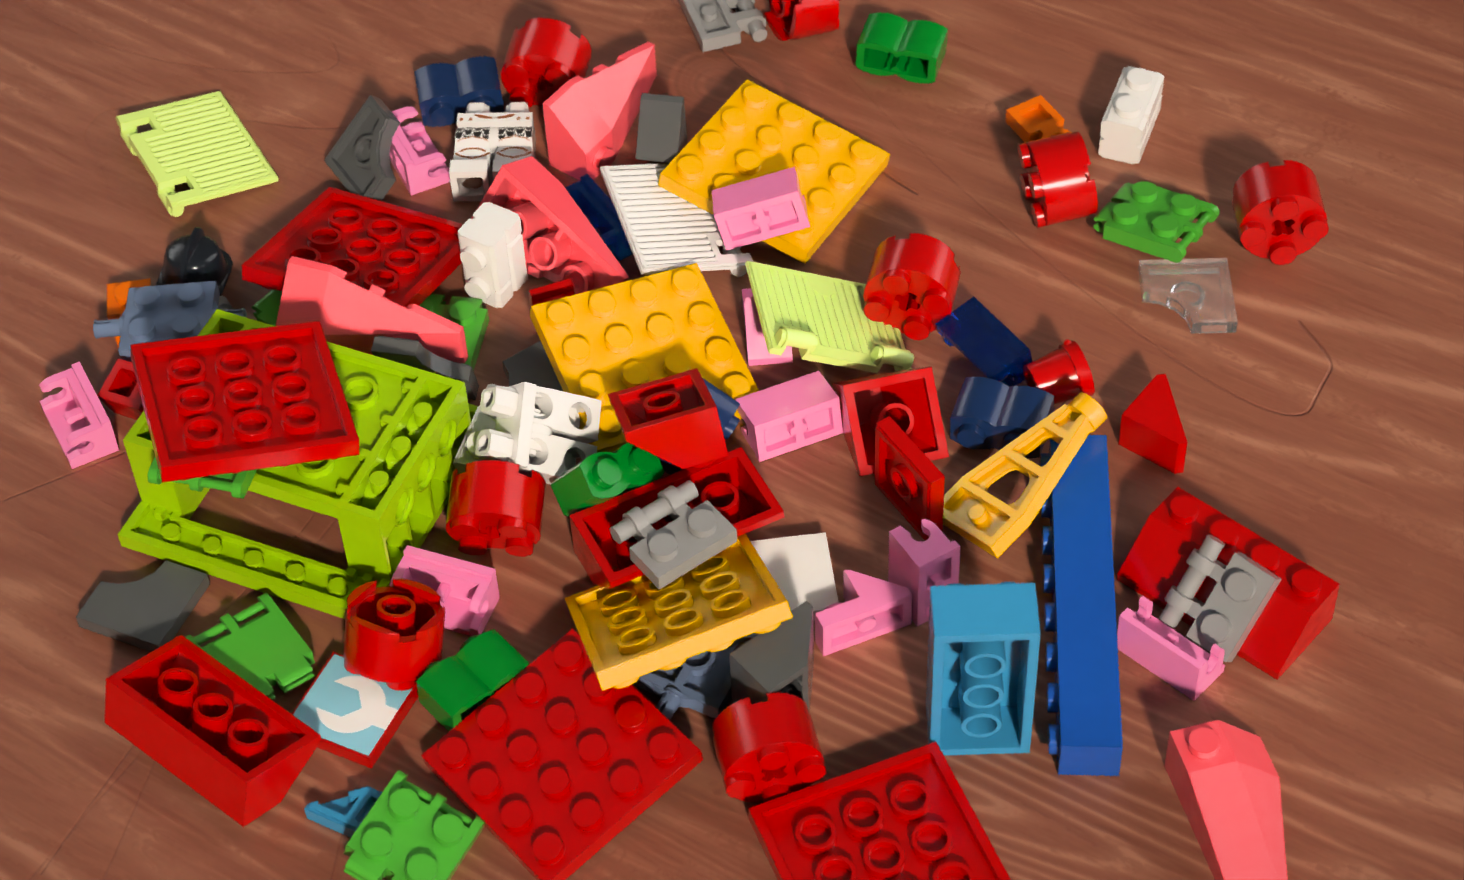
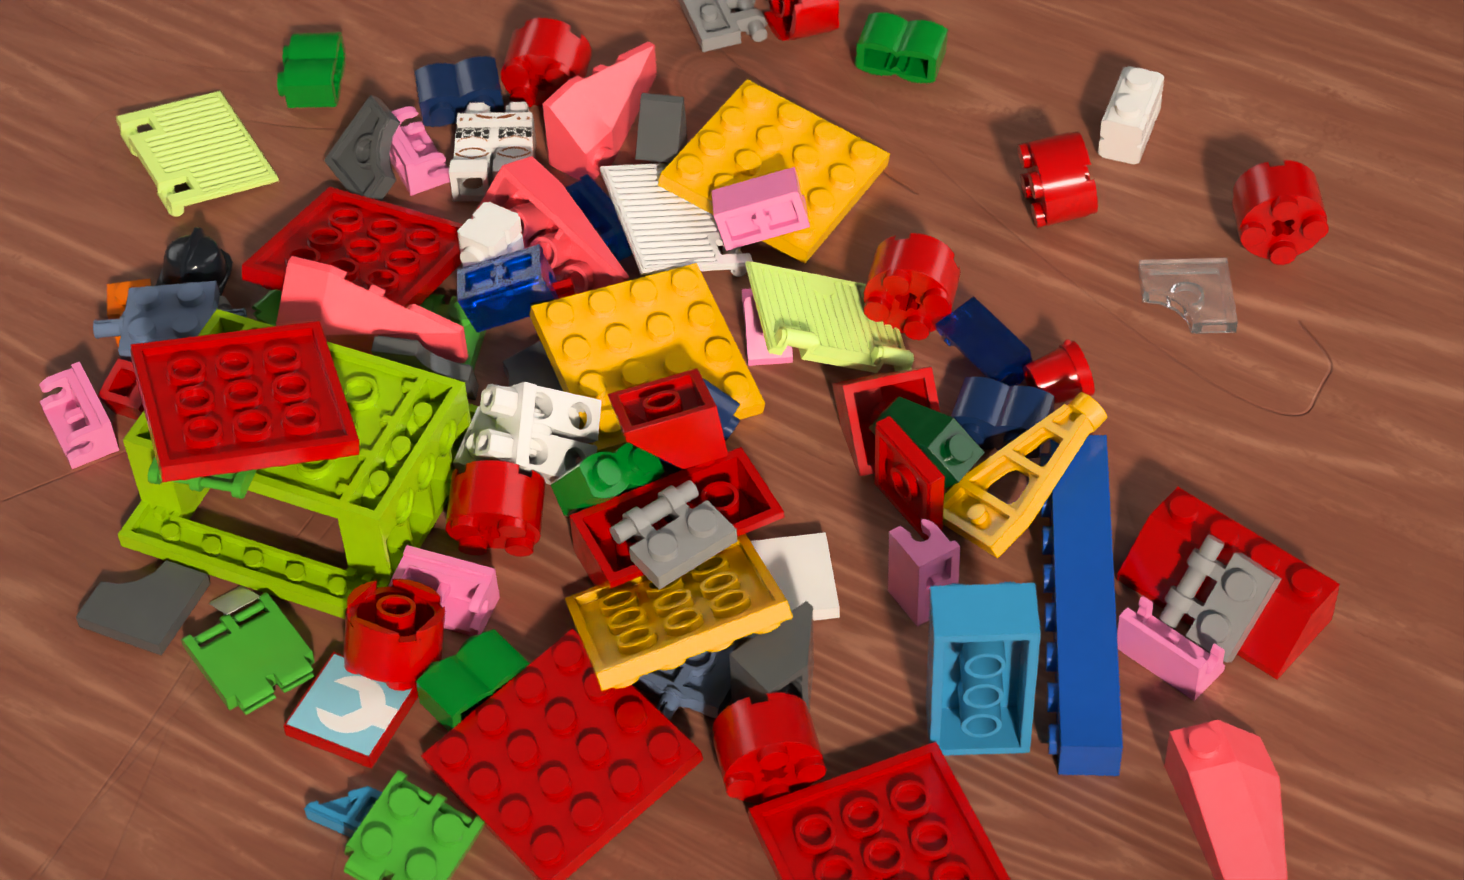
red slope [104,635,321,827] -> none
bright pink hinge [735,371,843,462] -> none
bright pink slope [815,570,912,657] -> none
orange plate [1005,95,1071,142] -> none
bright green plate [1093,181,1220,263] -> none
red slope [1118,373,1188,474] -> none
none -> white sticker [209,586,260,615]
none -> green brick [277,32,346,108]
none -> clear blue hinge [457,244,559,333]
none -> dark green slope [868,396,985,489]

